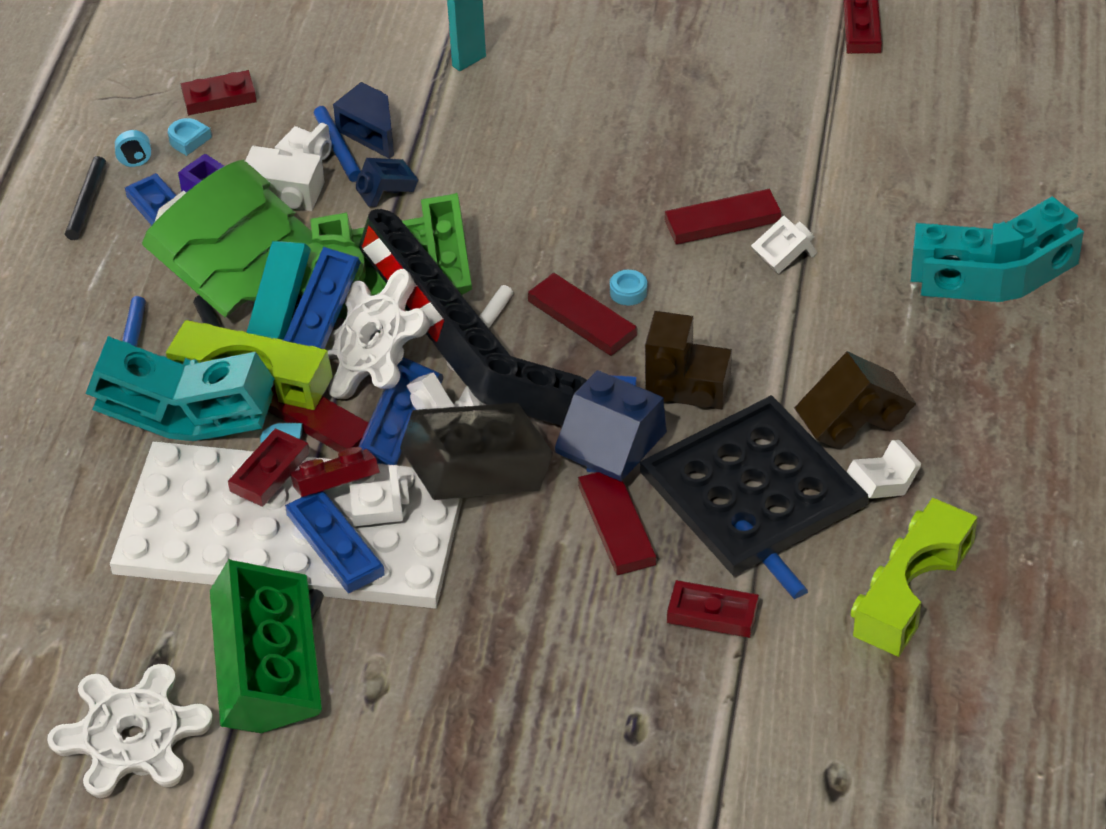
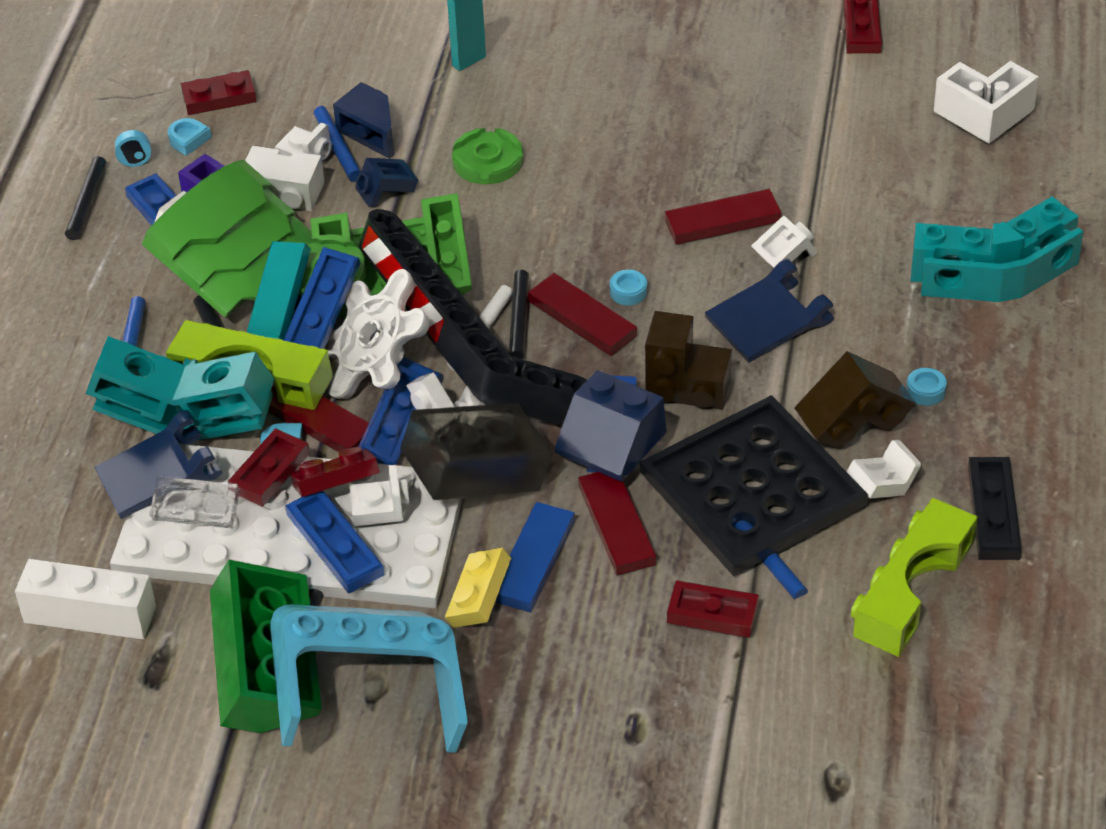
white plate [47,664,213,798] -> none
none -> white brick [15,559,156,639]
none -> dark blue flag [94,410,222,519]
none -> clear plate [149,476,240,529]
none -> medium azure windscreen [270,604,467,753]
none -> light yellow plate [445,547,511,628]
none -> bright green tile [452,128,523,185]
none -> blue tile [495,502,575,613]
none -> black bar [509,270,529,359]
none -> dark blue flag [705,259,834,363]
none -> medium azure tile [906,368,947,406]
none -> white brick [934,61,1039,144]
none -> black tile [968,457,1022,560]

